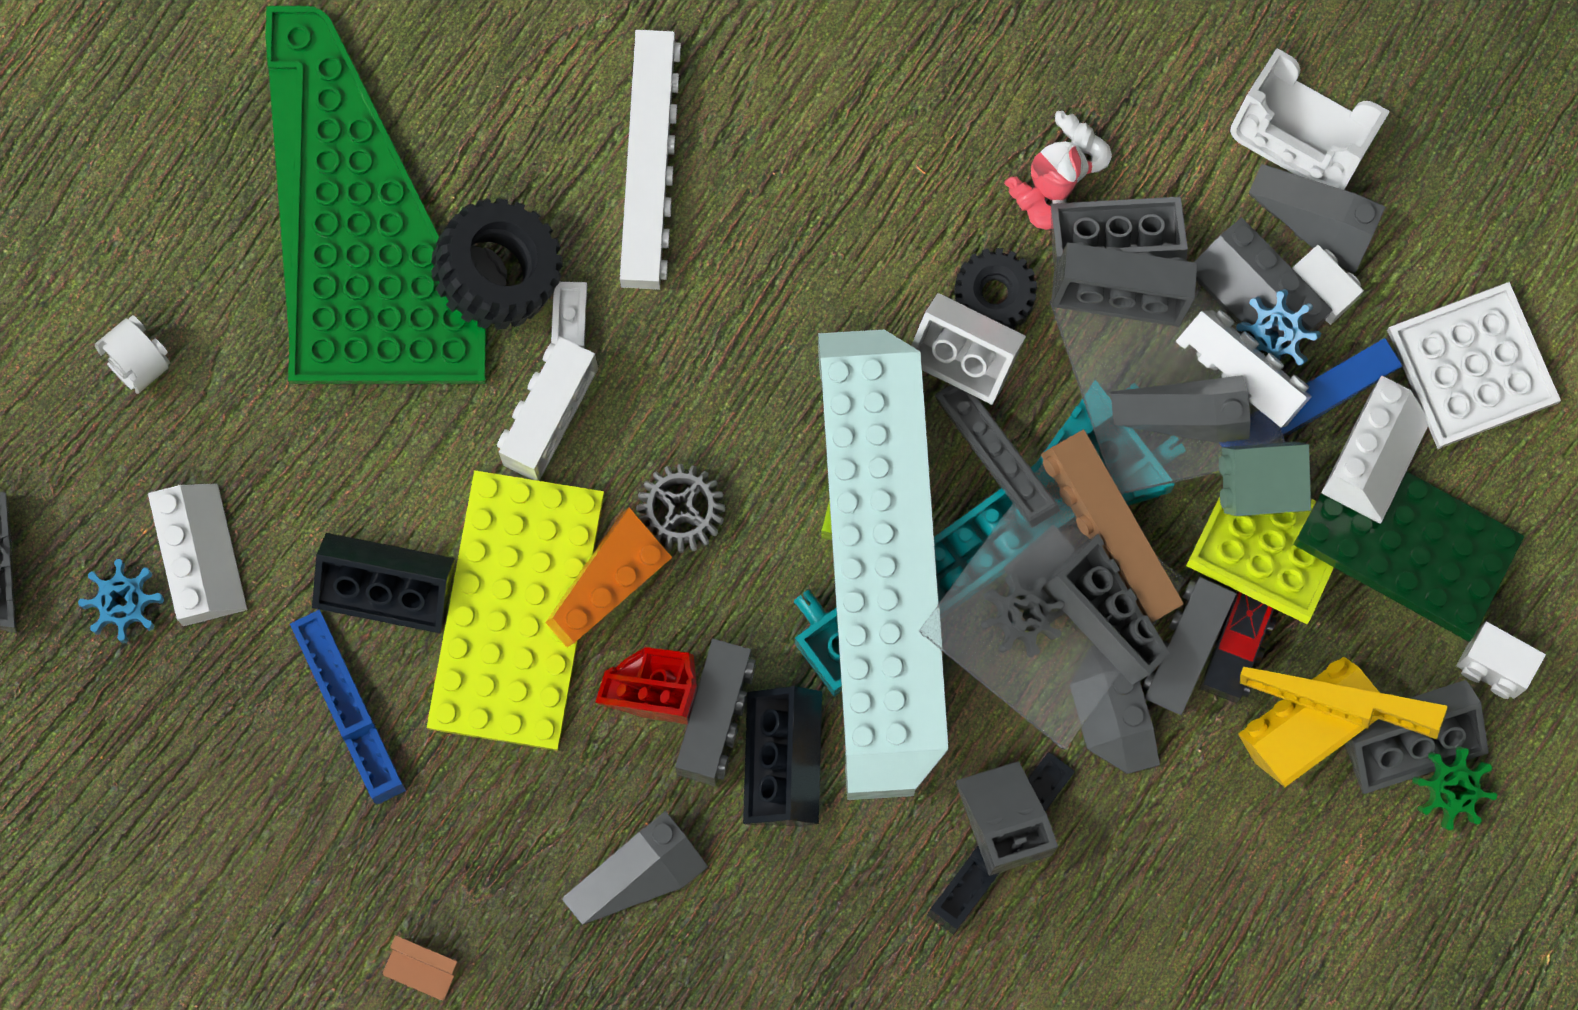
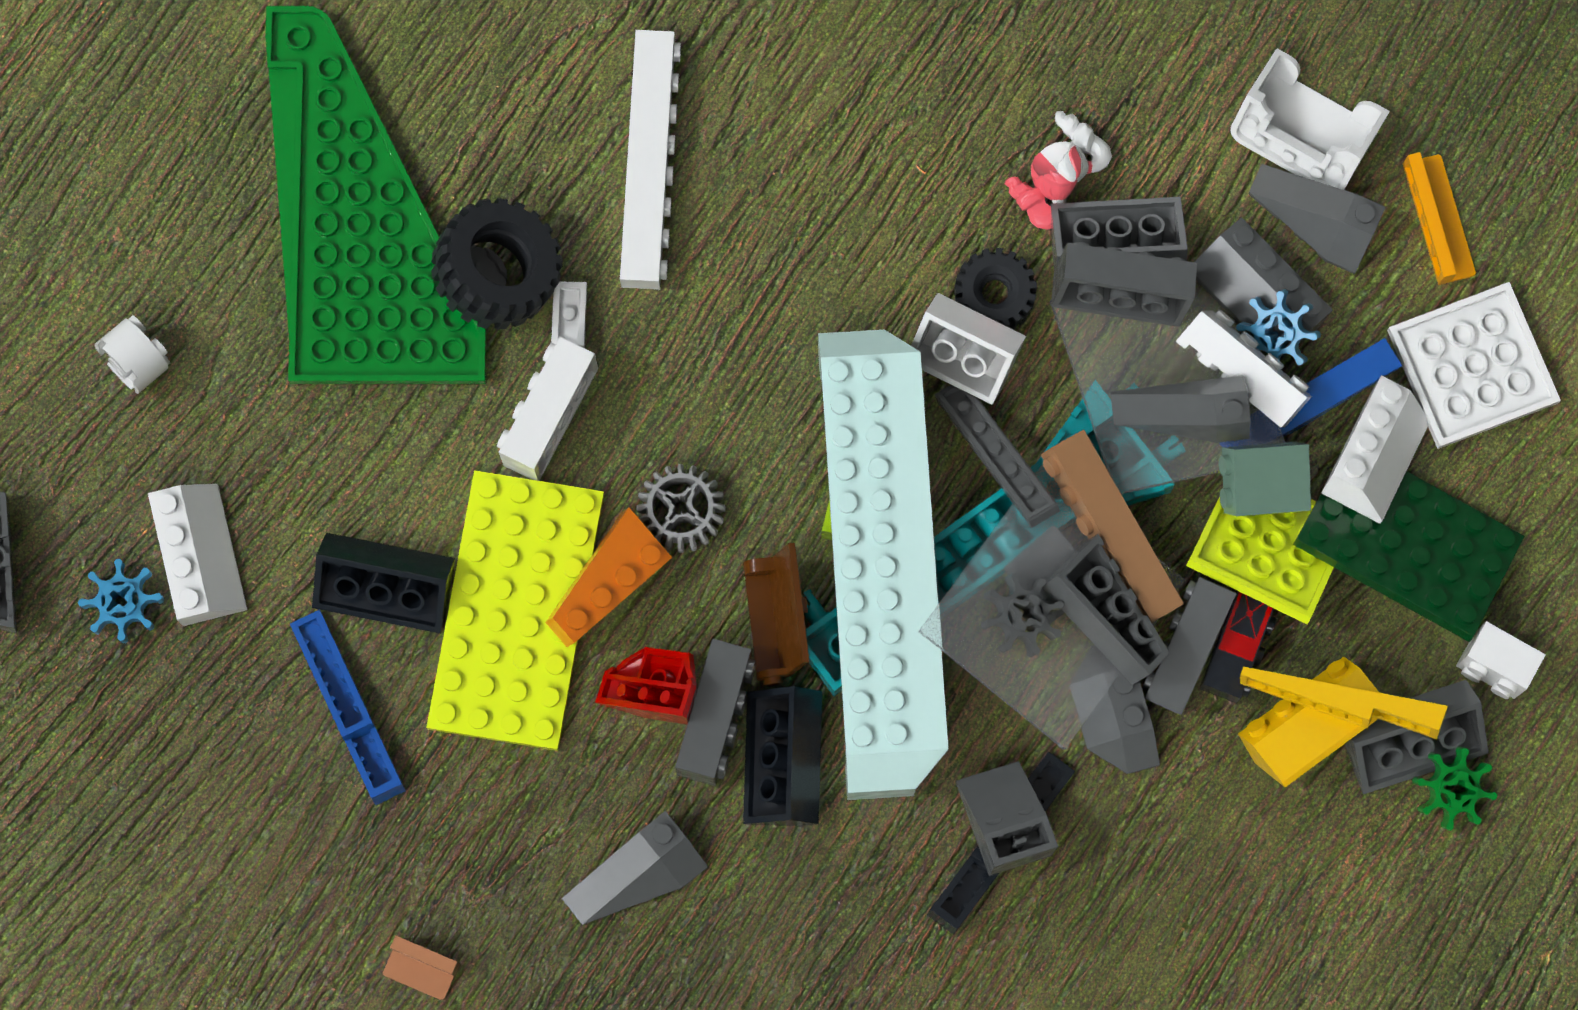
white brick [1292,245,1364,325] -> none
none -> reddish brown door [743,543,809,686]
none -> light orange panel [1403,152,1476,285]

